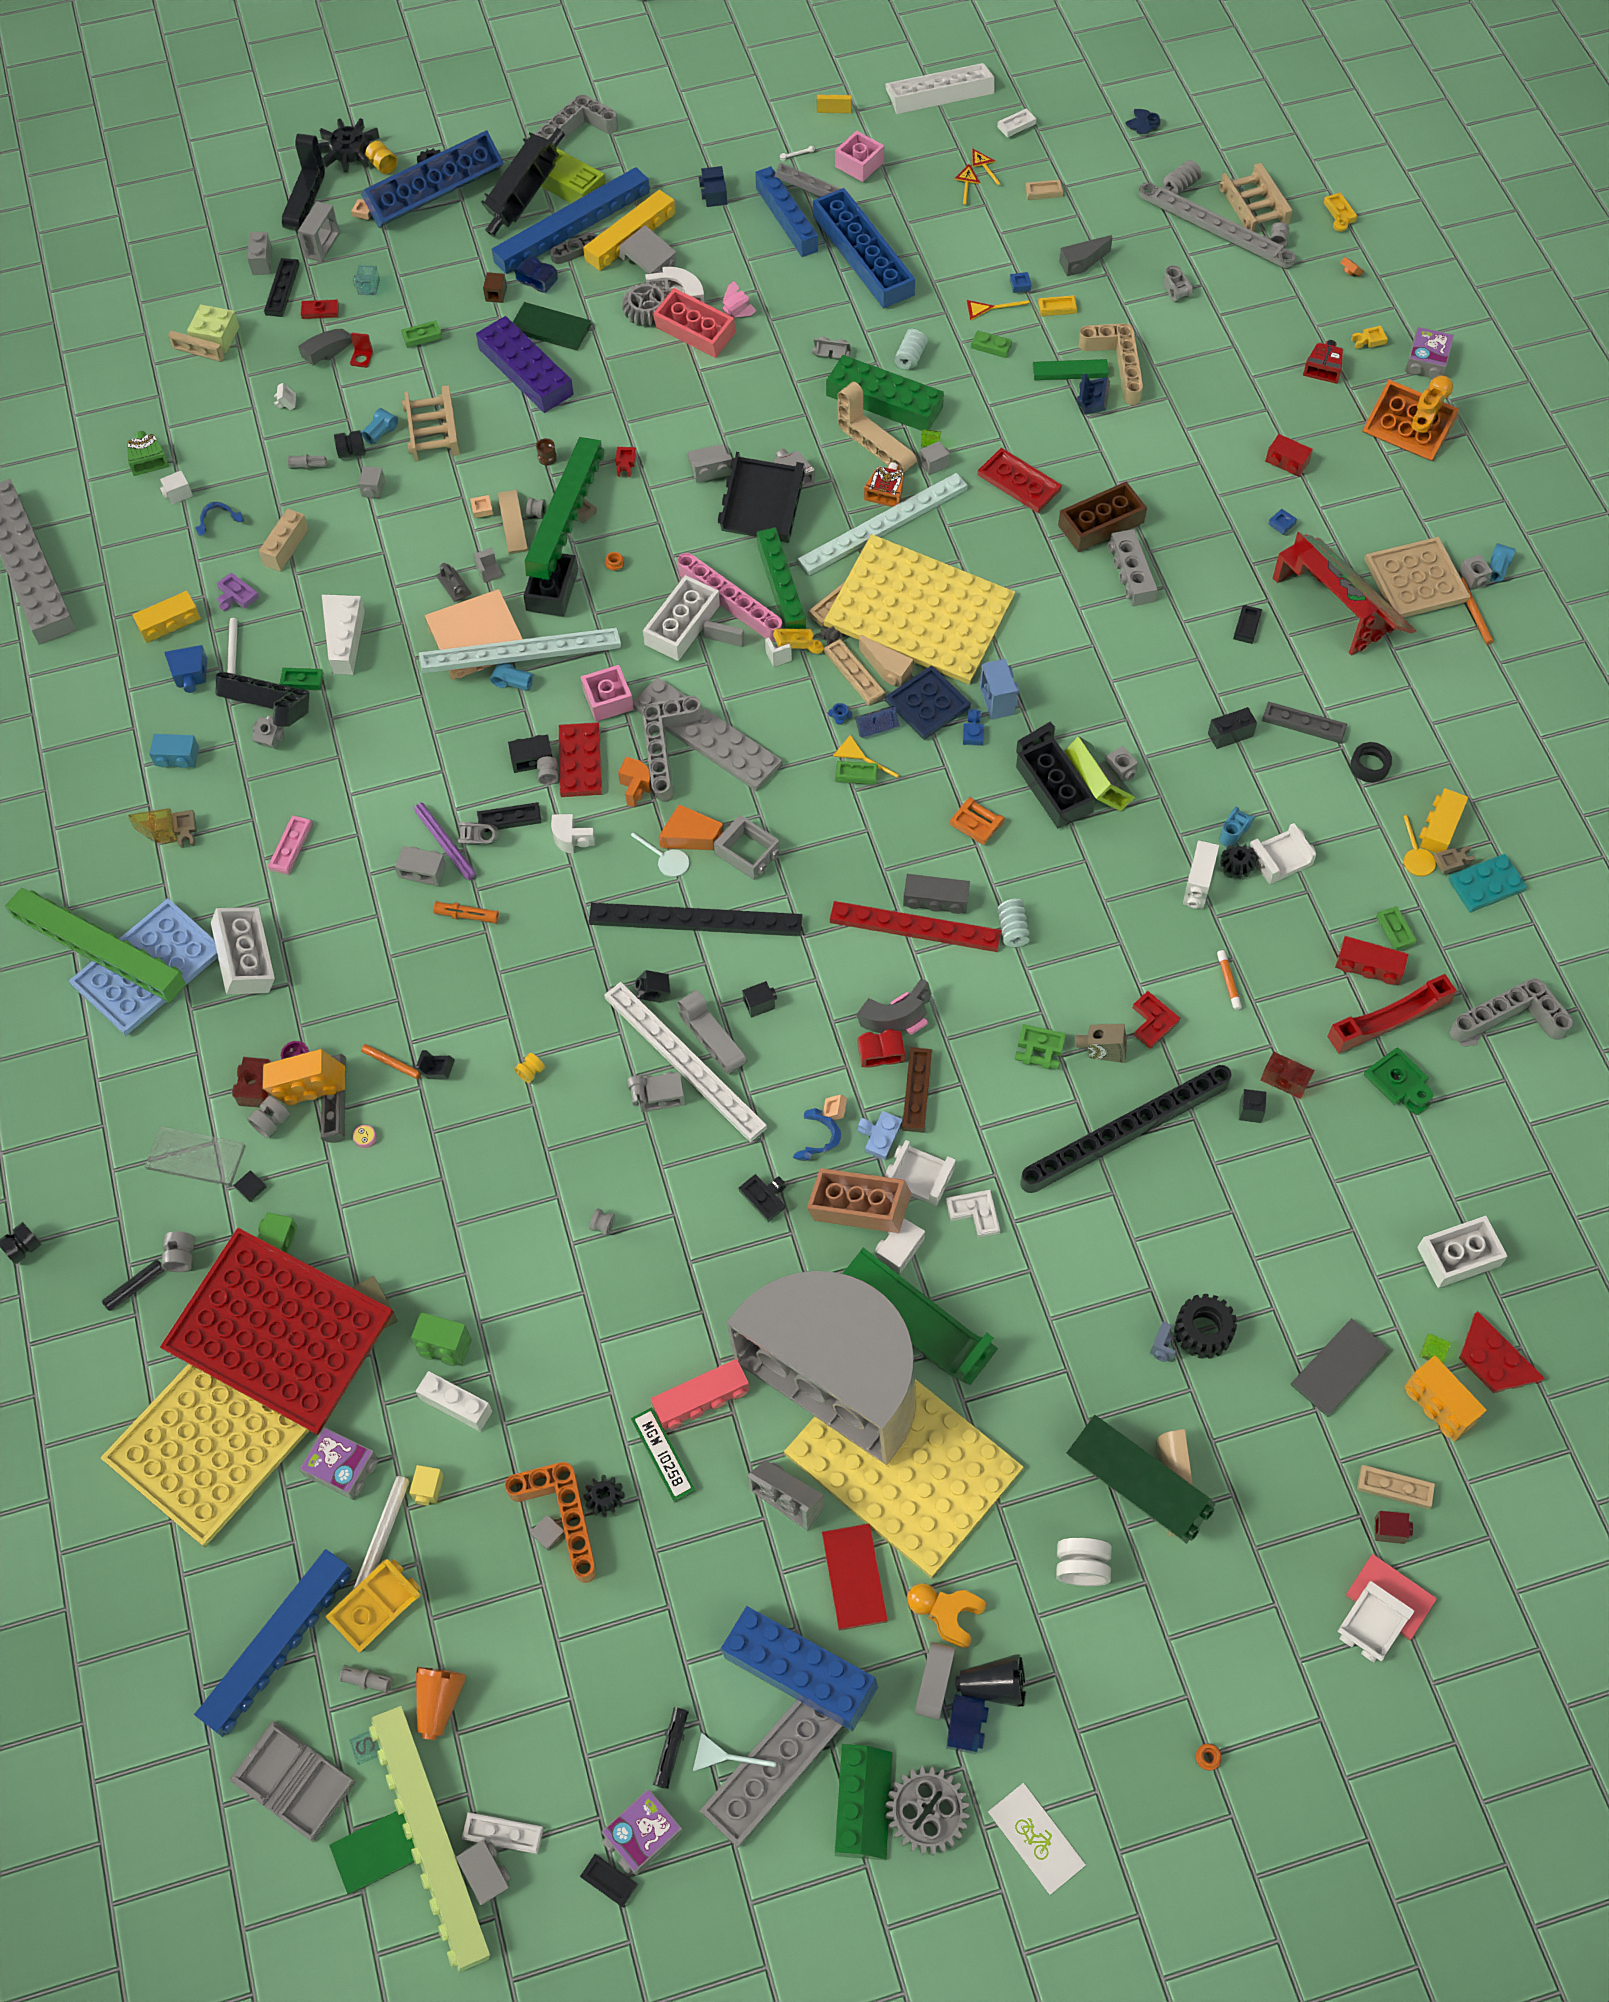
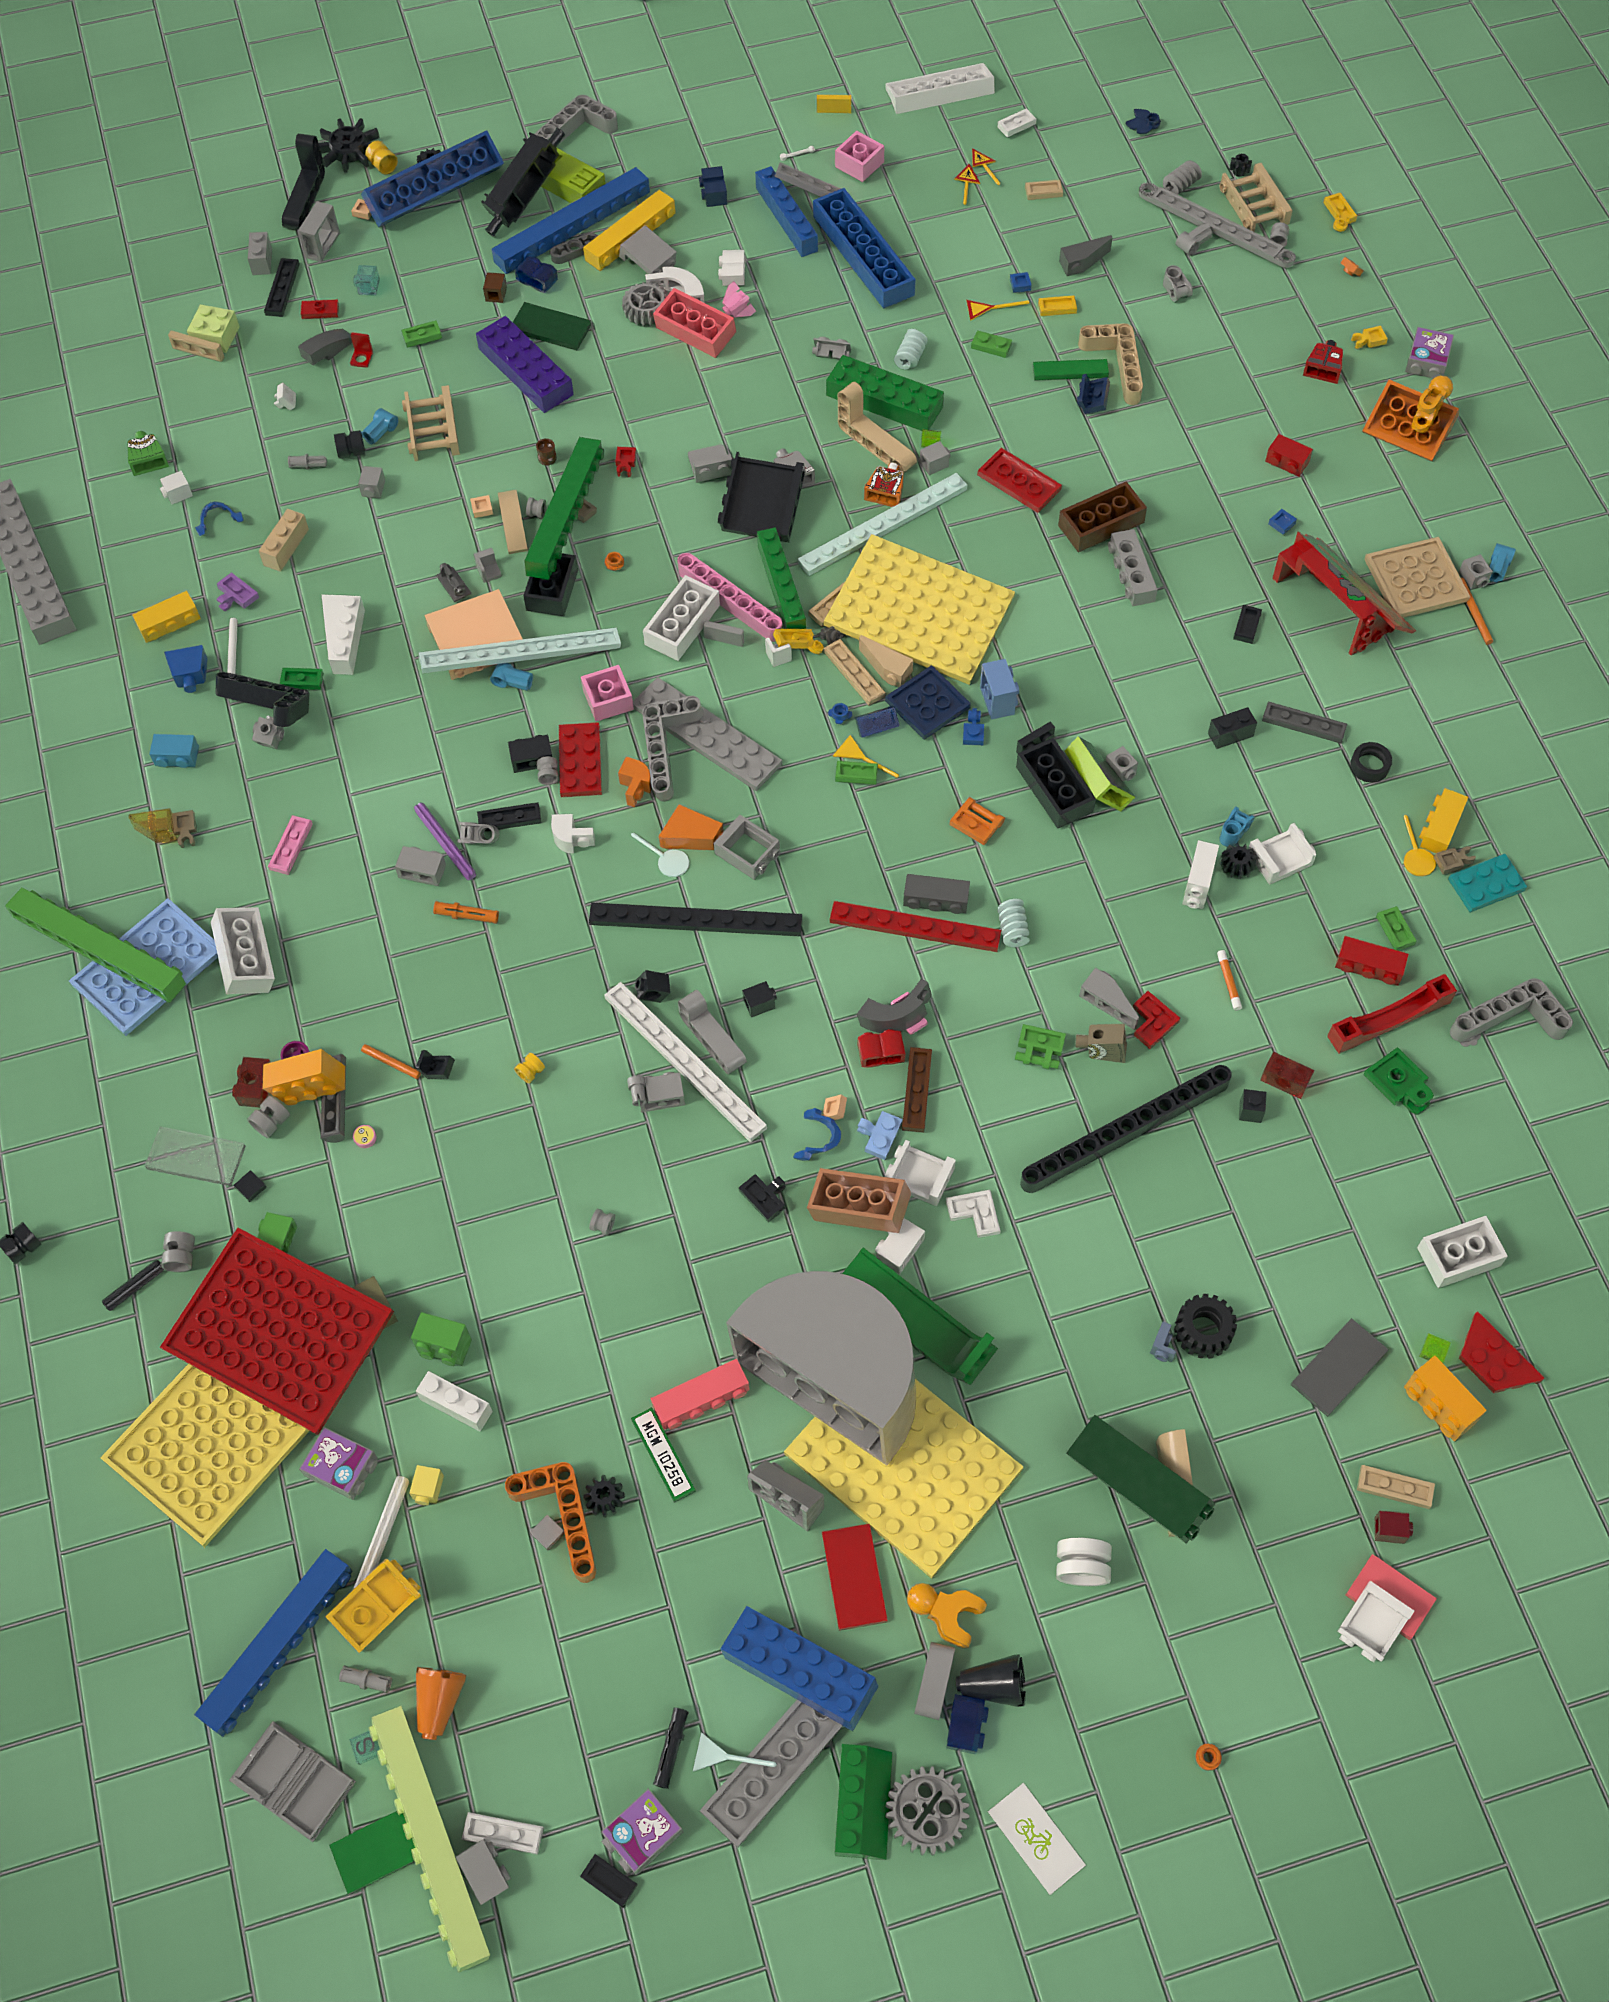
none -> white brick [718,250,745,286]
none -> light grey slope [1079,968,1139,1030]
none -> light grey piece [1176,223,1213,256]
none -> black gear [1229,153,1252,177]

